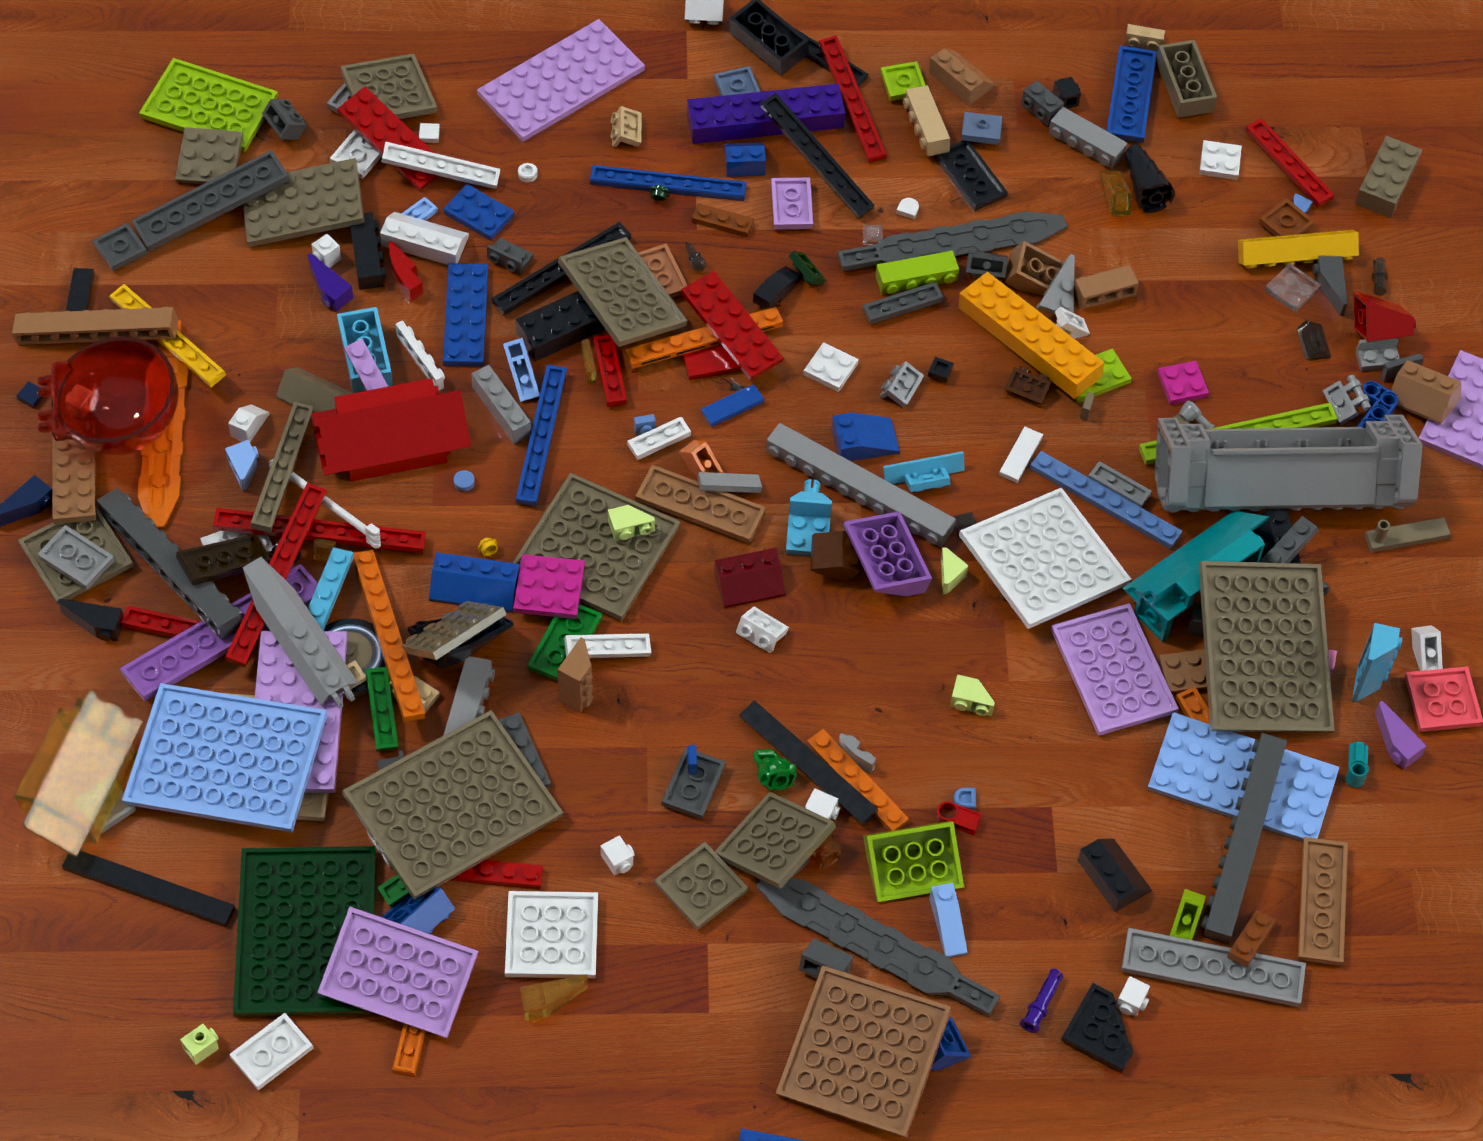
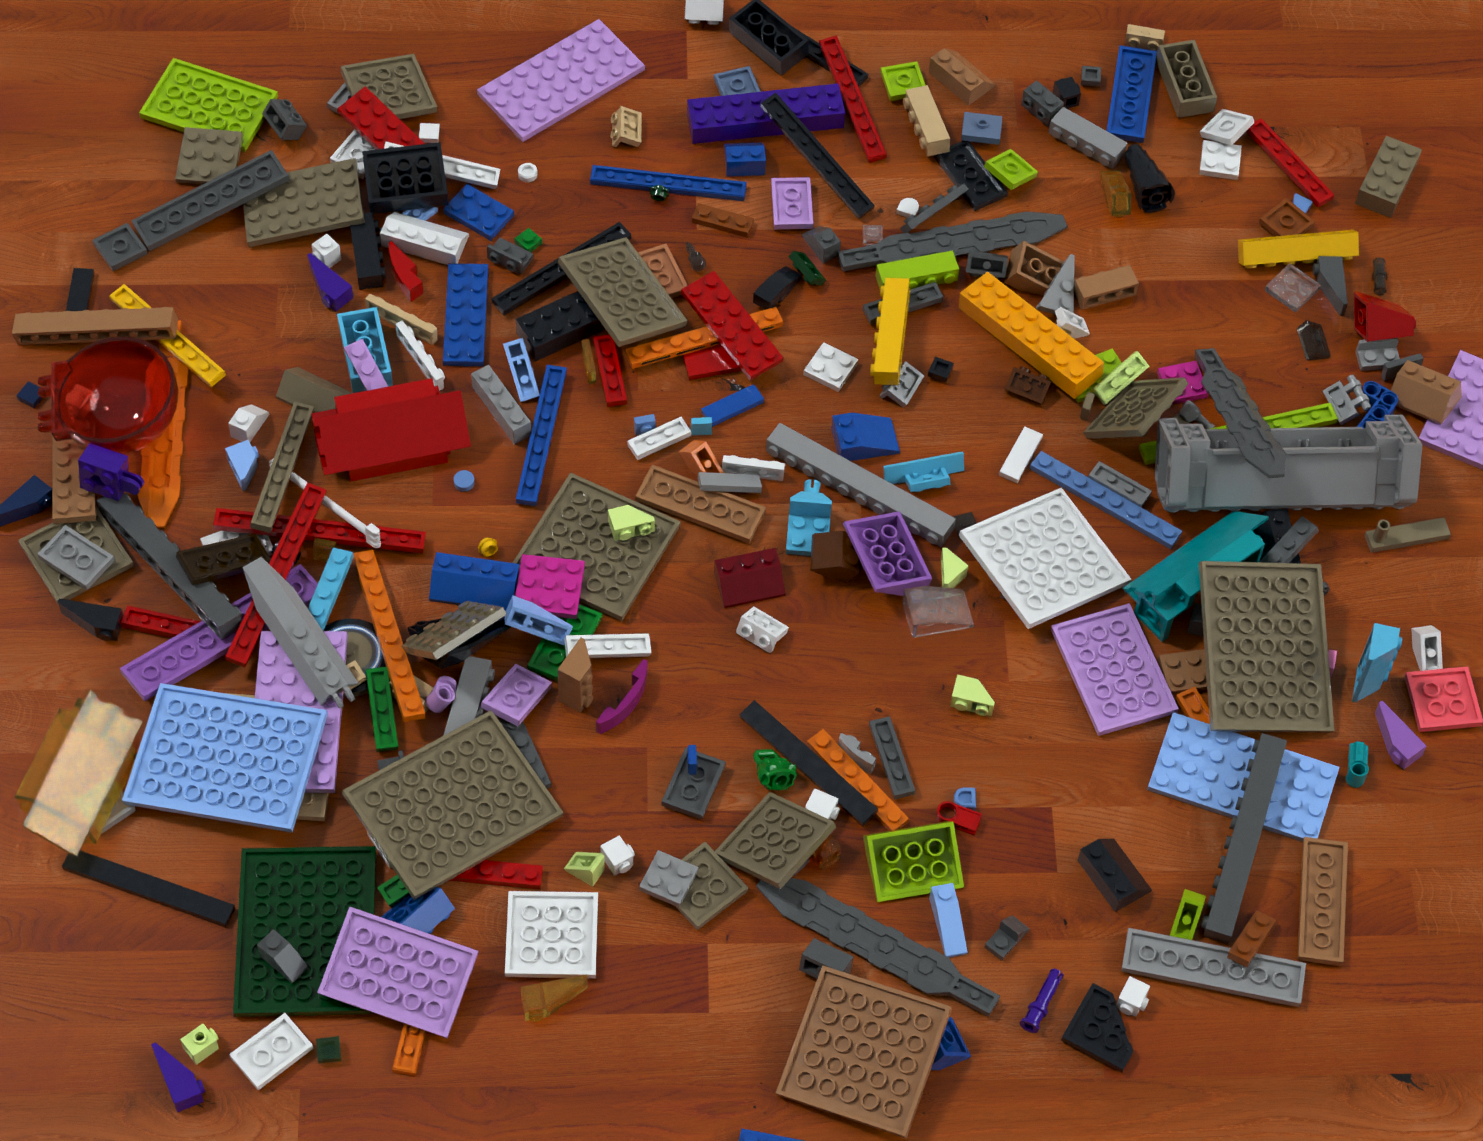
none -> dark purple brick [78,443,144,501]
none -> dark purple slope [151,1042,205,1112]
none -> dark grey slope [257,929,308,983]
none -> clear green plate [316,1036,342,1064]
none -> black slope [362,142,449,214]
none -> tan plate [365,294,438,345]
none -> lavender piece [426,676,458,713]
none -> lavender plate [481,664,552,726]
none -> light blue slope [505,595,573,646]
none -> green plate [514,228,542,252]
none -> yellowish green slope [564,852,605,887]
none -> magenta slope [596,659,647,734]
none -> light grey plate [639,850,698,908]
none -> medium azure tile [691,417,712,436]
none -> white plate [722,455,785,481]
none -> dark grey slope [802,226,841,263]
none -> dark grey plate [869,716,915,800]
none -> yellow brick [870,278,910,385]
none -> dark grey plate [900,183,969,233]
none -> clear slope [902,586,974,638]
none -> lime plate [984,149,1038,190]
none -> dark grey slope [984,915,1030,961]
none -> dark grey plate [1081,66,1101,87]
none -> dark tan plate [1083,377,1188,439]
none -> yellowish green tile [1092,351,1150,405]
none -> dark grey plate [1195,348,1286,478]
none -> white plate [1200,109,1254,145]

